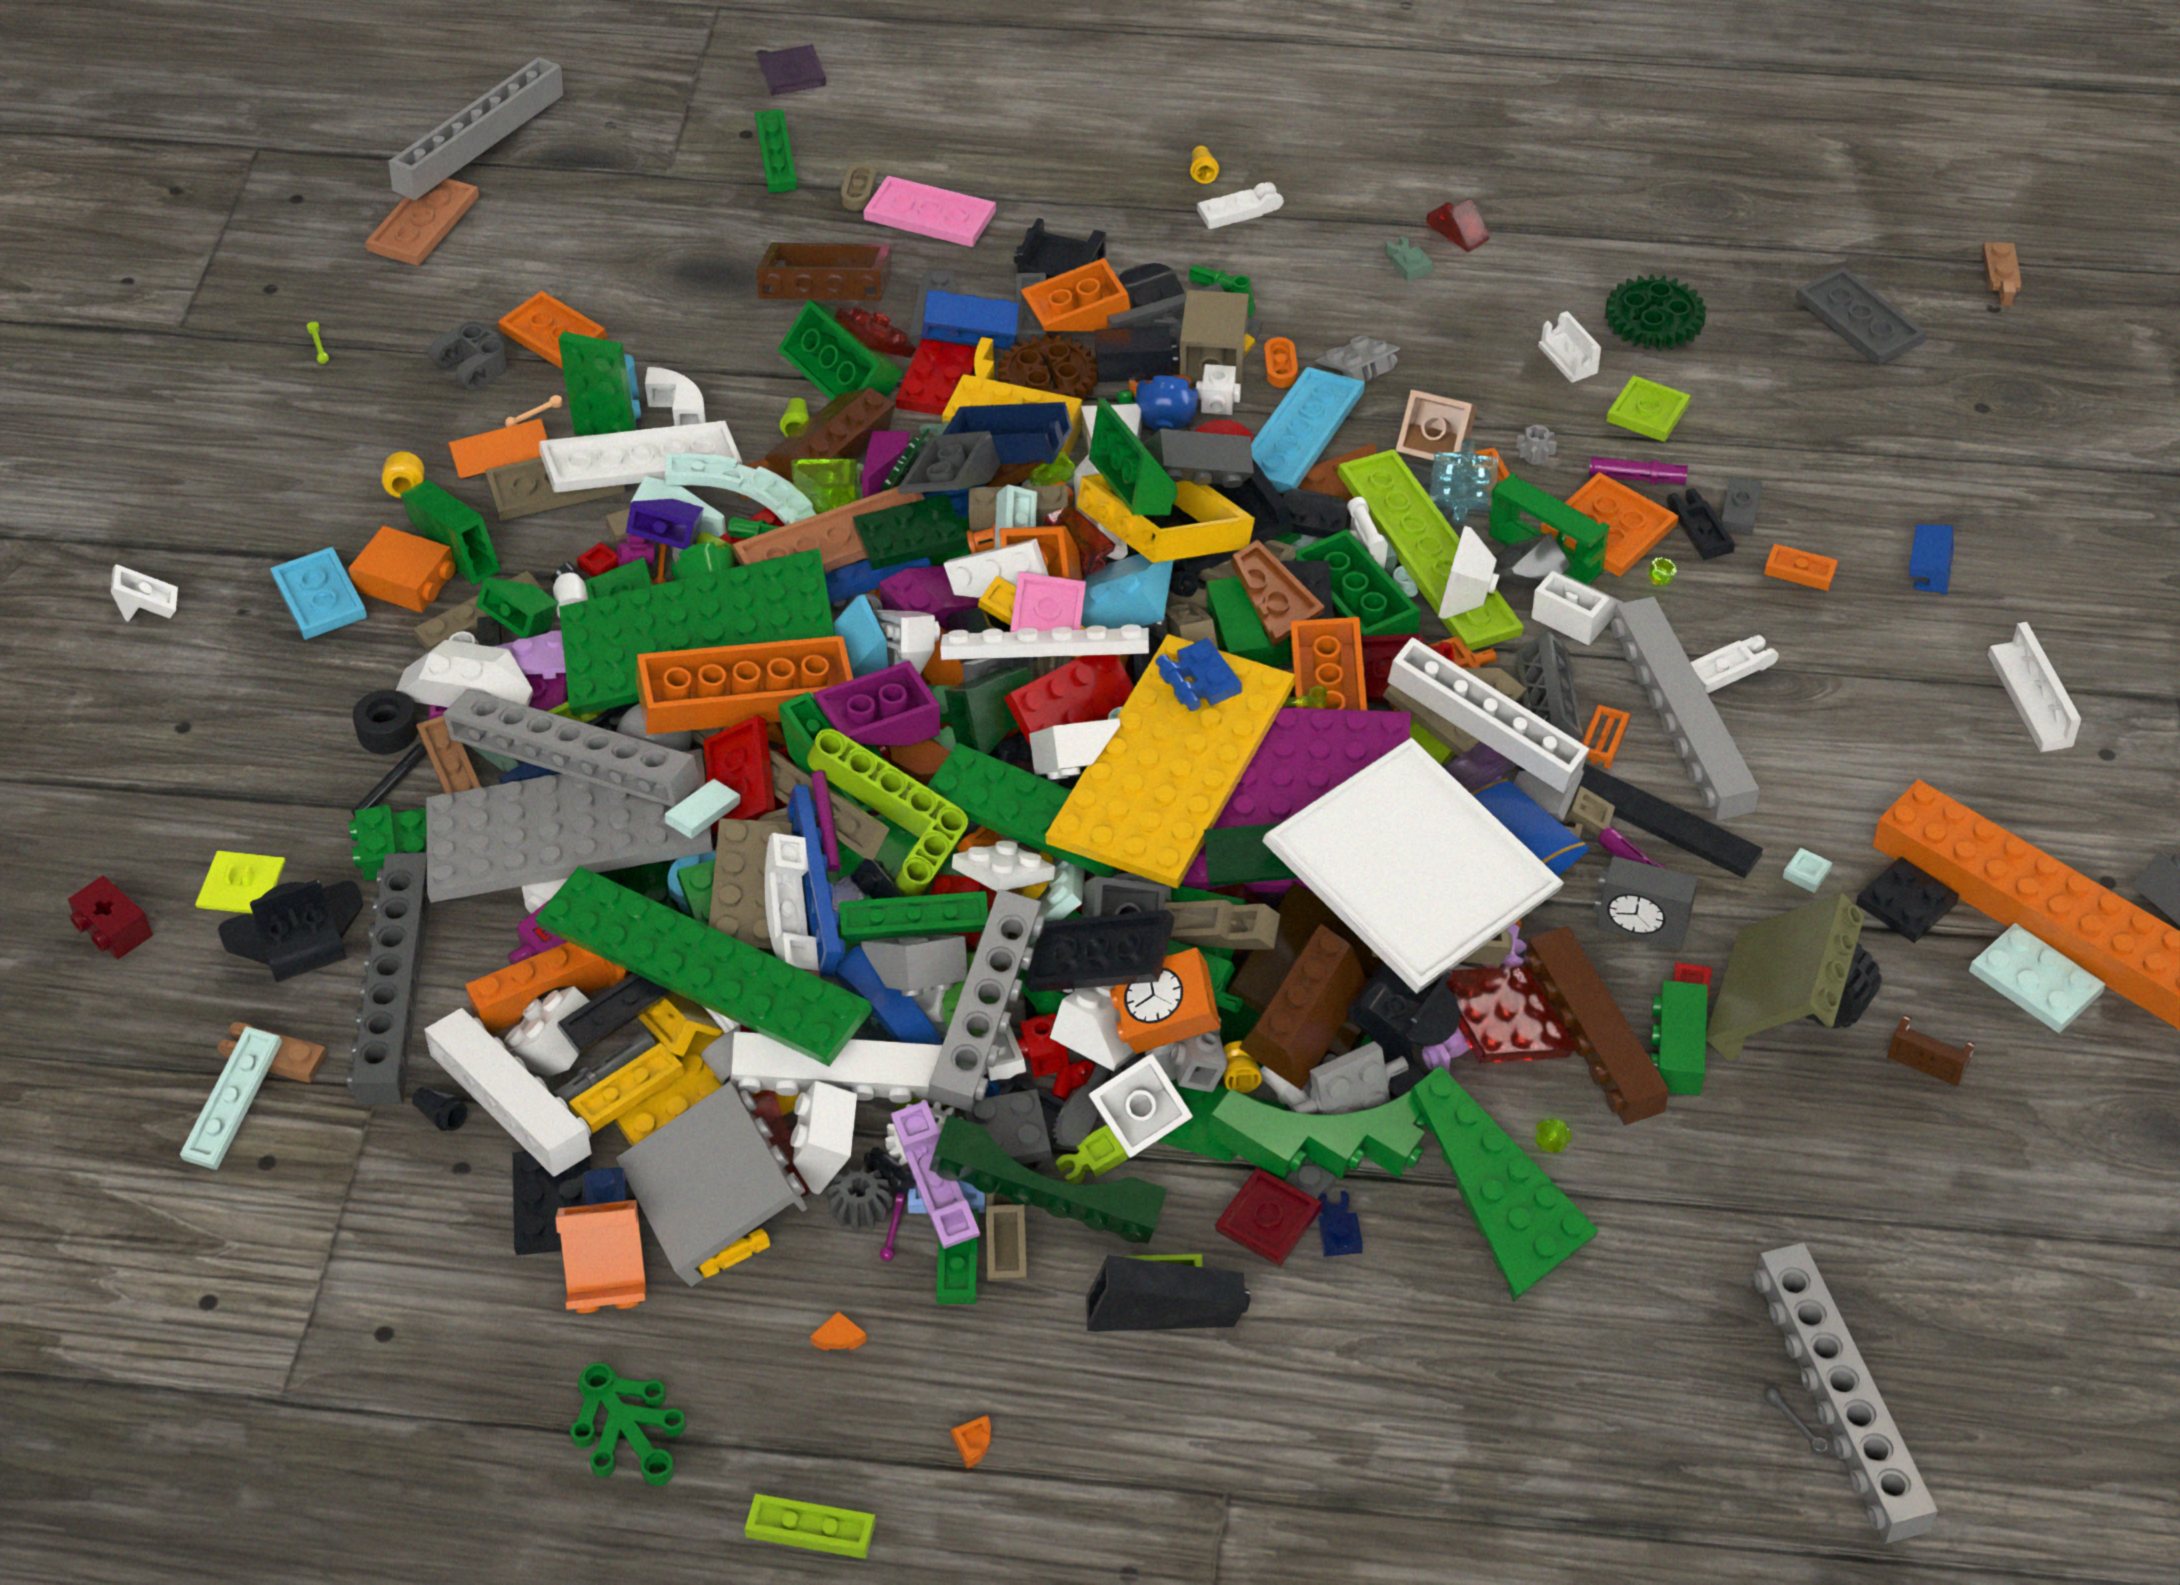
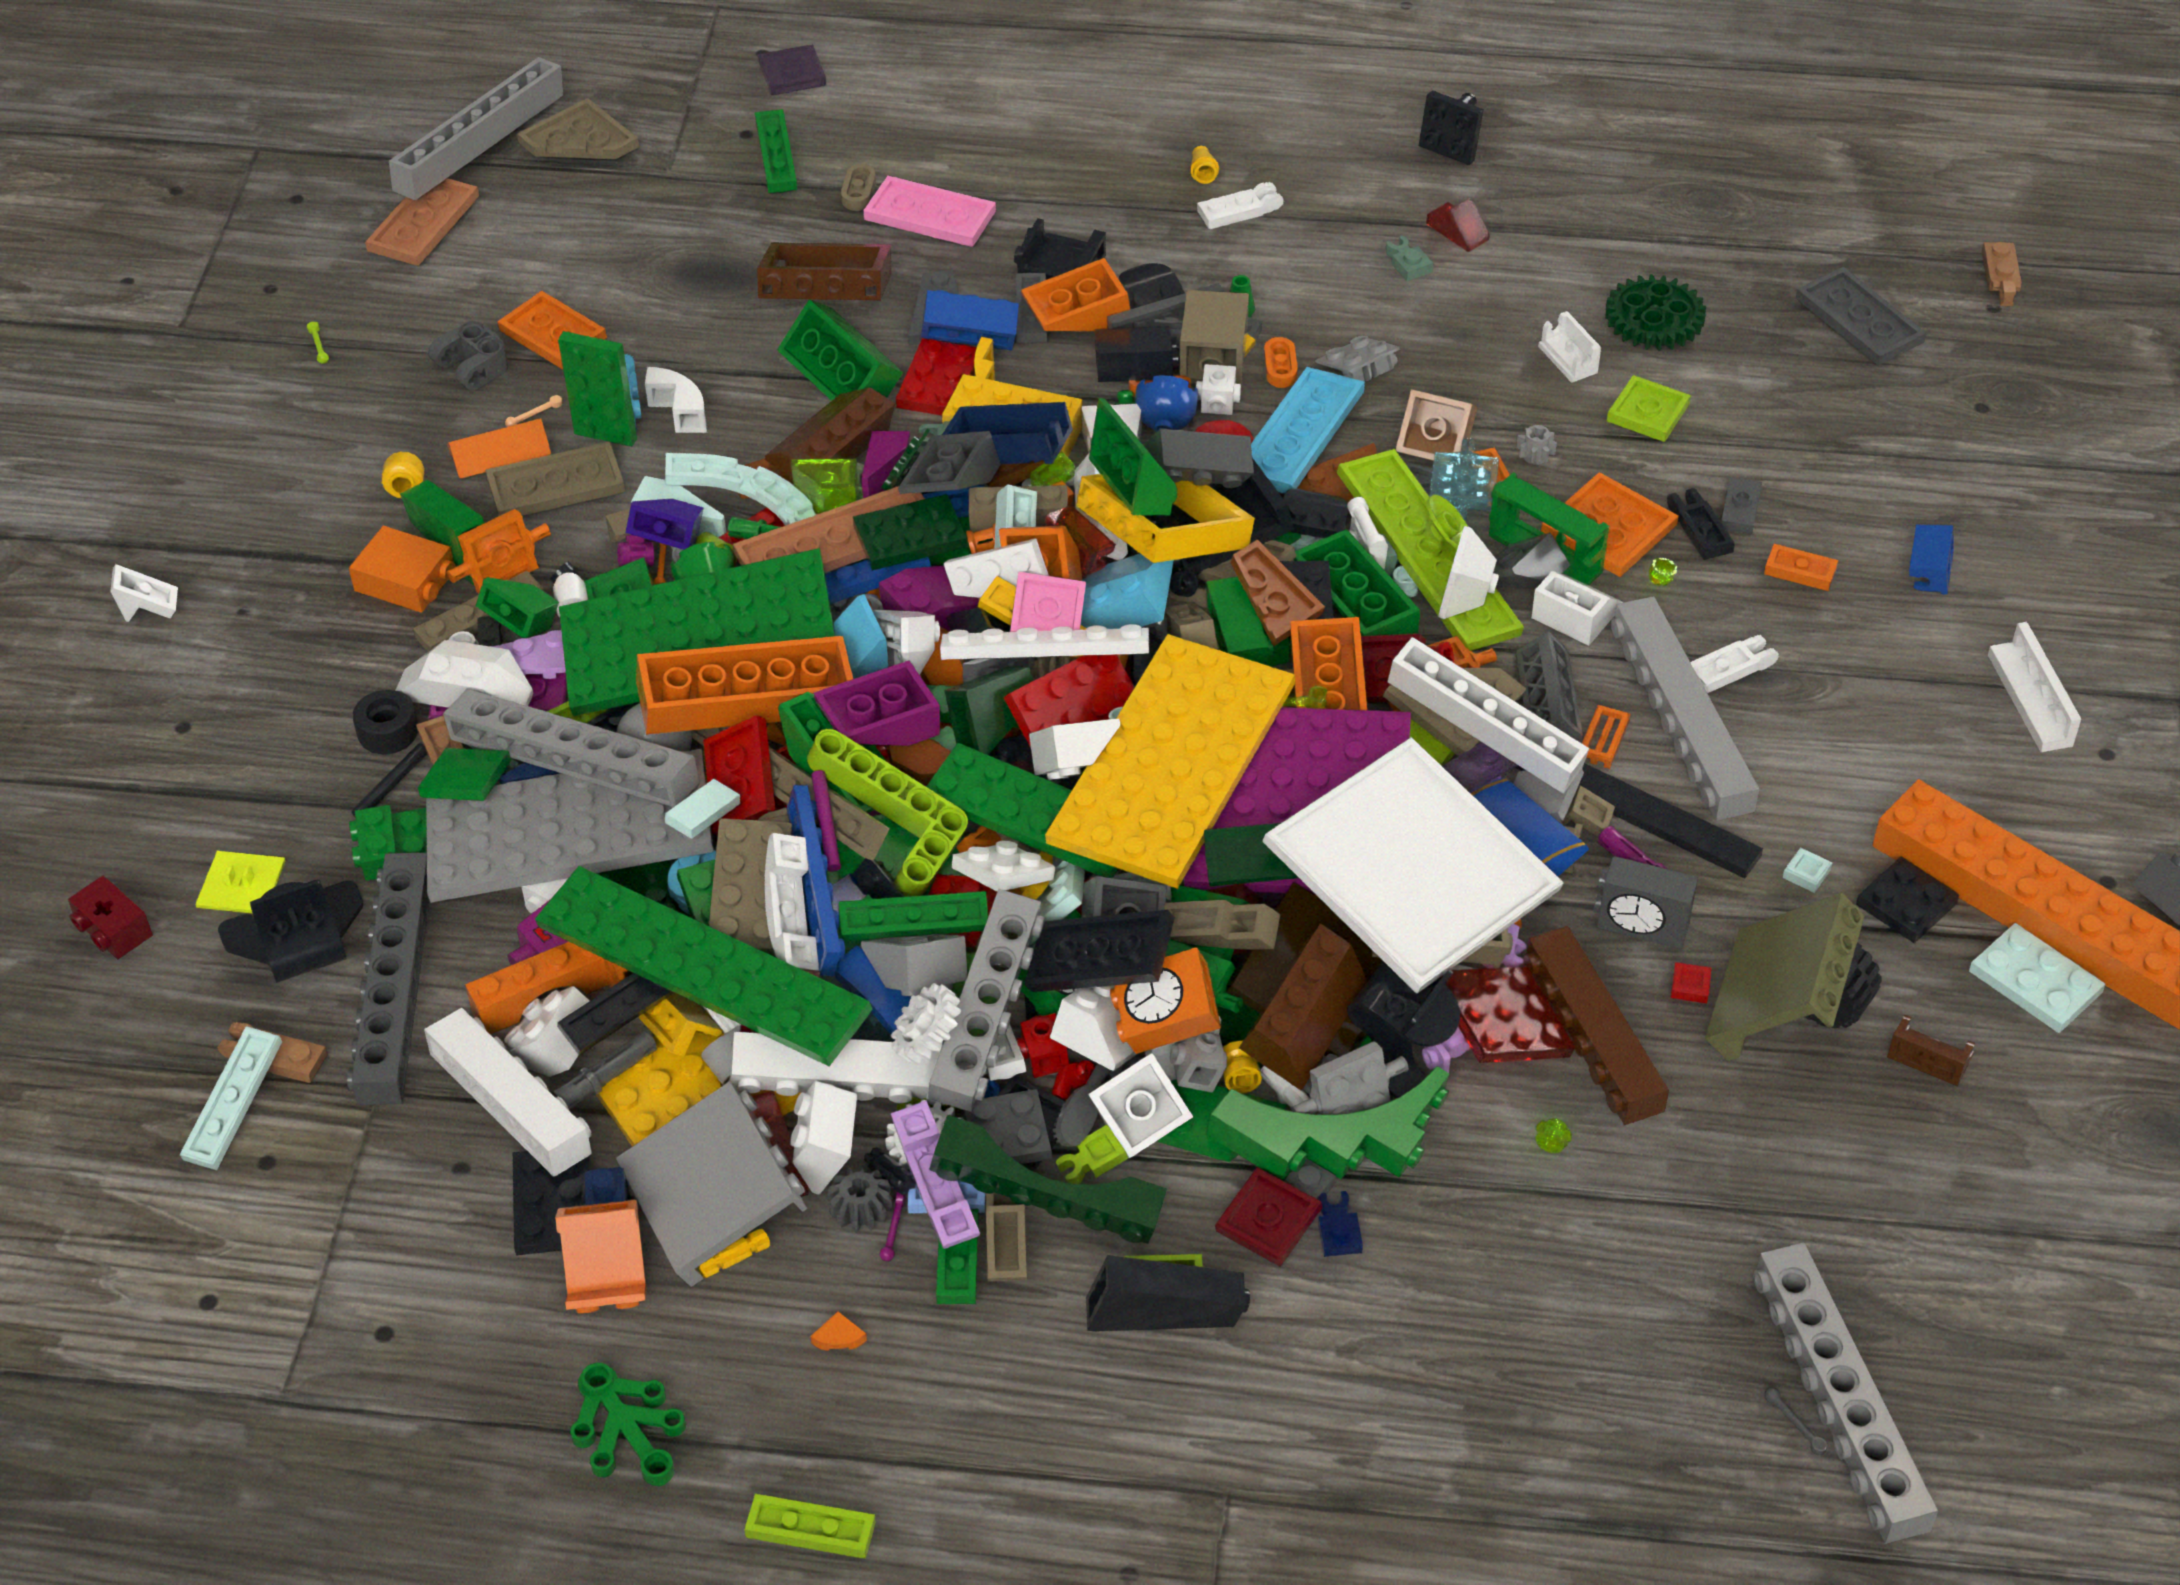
medium azure plate [270,547,367,640] -> none
black cone [412,1087,467,1131] -> none
white plate [539,421,742,493] -> none
yellow plate [569,1042,684,1134] -> none
red tile [576,542,619,577] -> none
lime cone [780,398,810,437] -> none
clear red plate [834,307,917,358] -> none
orange tile [950,1415,991,1469] -> none
reddish brown gear [998,334,1098,402] -> none
blue plate [1155,637,1242,711] -> none
green axle [1188,265,1234,292] -> none
green wing [1411,1066,1599,1302] -> none
magenta pin [1589,456,1688,486] -> none
green brick [1650,980,1708,1096] -> none
none -> green tile [418,748,511,801]
none -> orange plate [447,509,551,593]
none -> dark tan plate [517,98,639,159]
none -> white gear [891,983,961,1064]
none -> black plate [1418,90,1484,165]
none -> lime dish [1427,495,1468,549]

